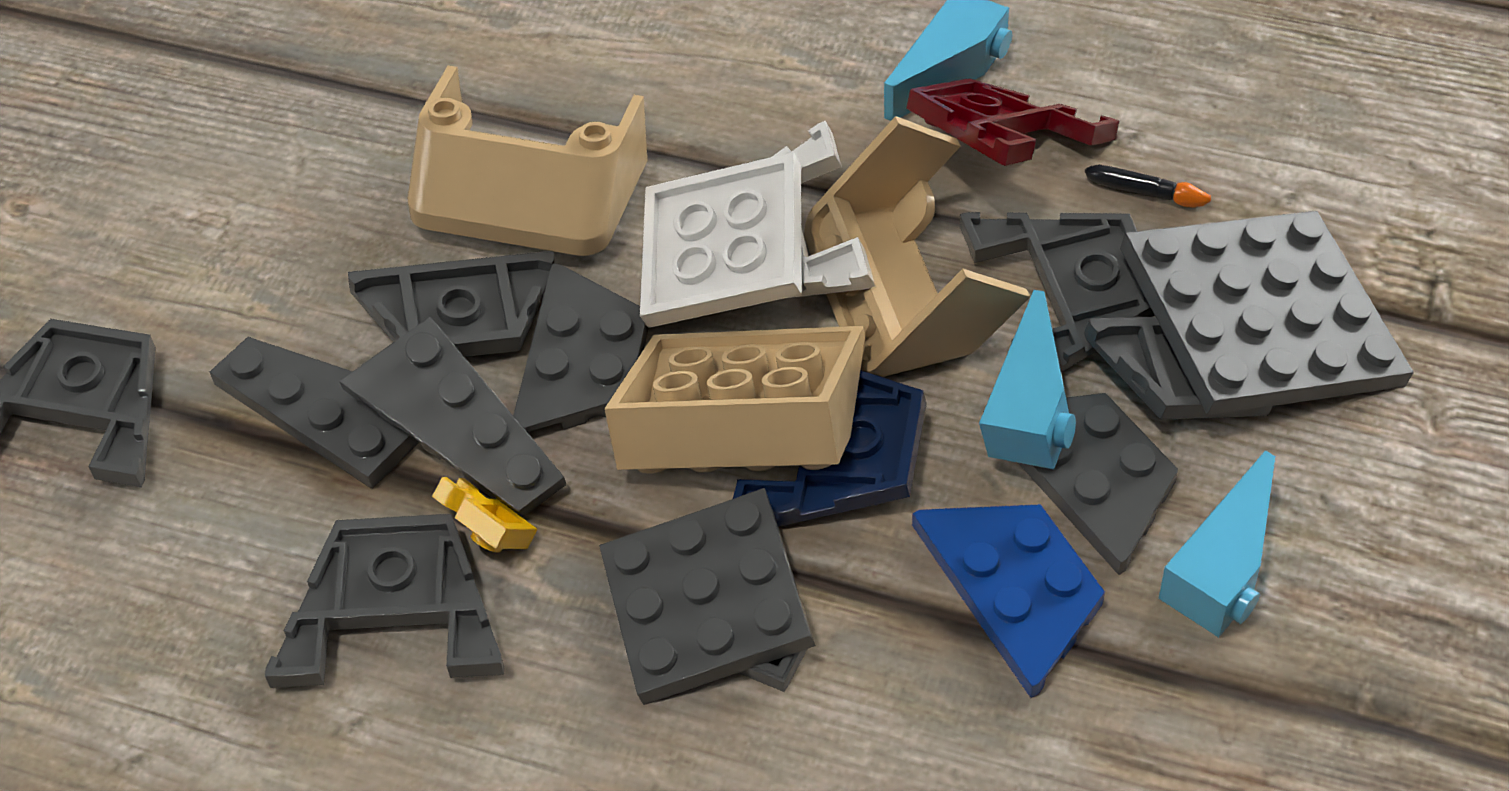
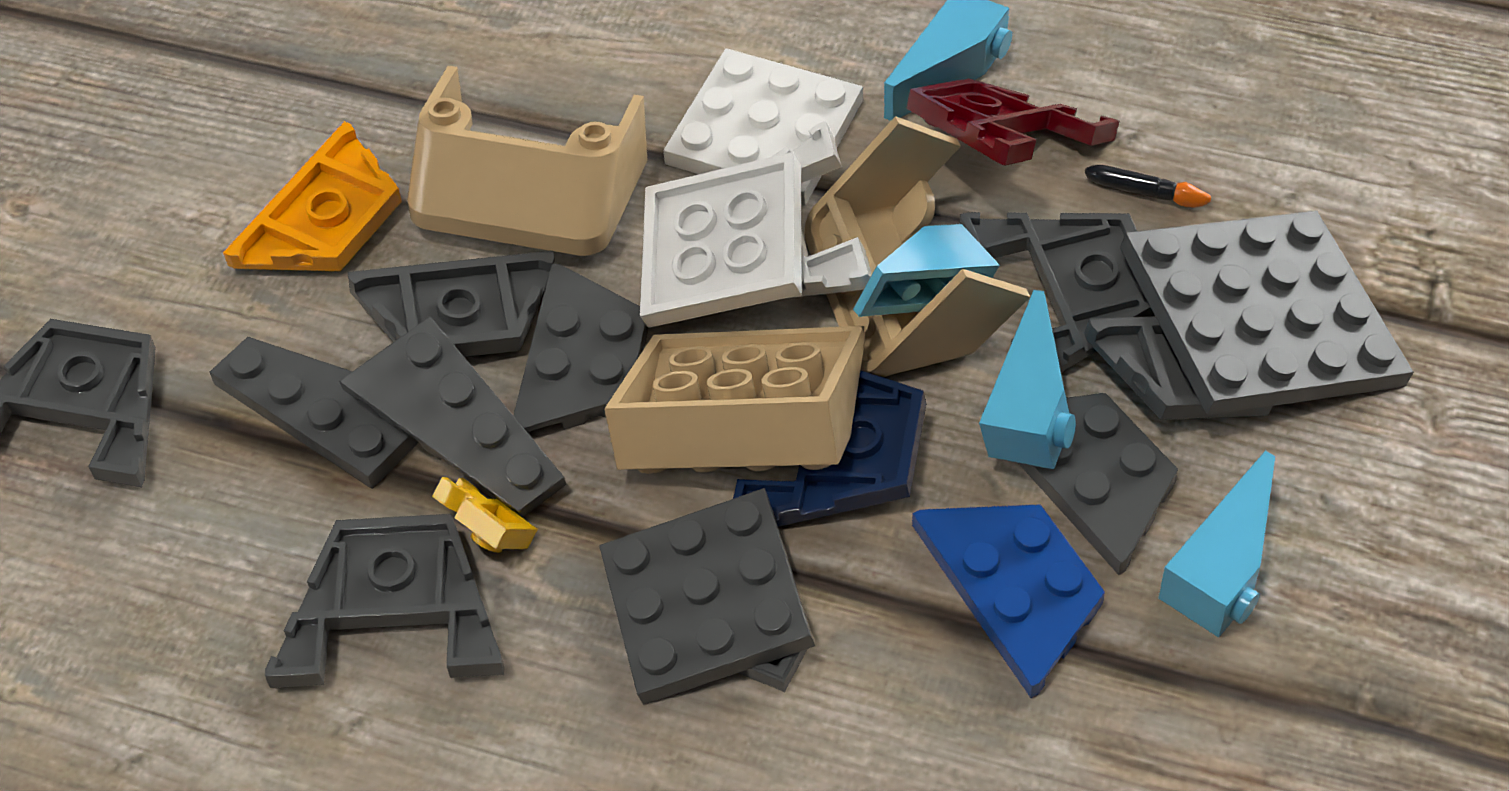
none -> light orange wing [223,121,402,271]
none -> white plate [663,48,863,206]
none -> medium azure slope [853,224,1000,317]

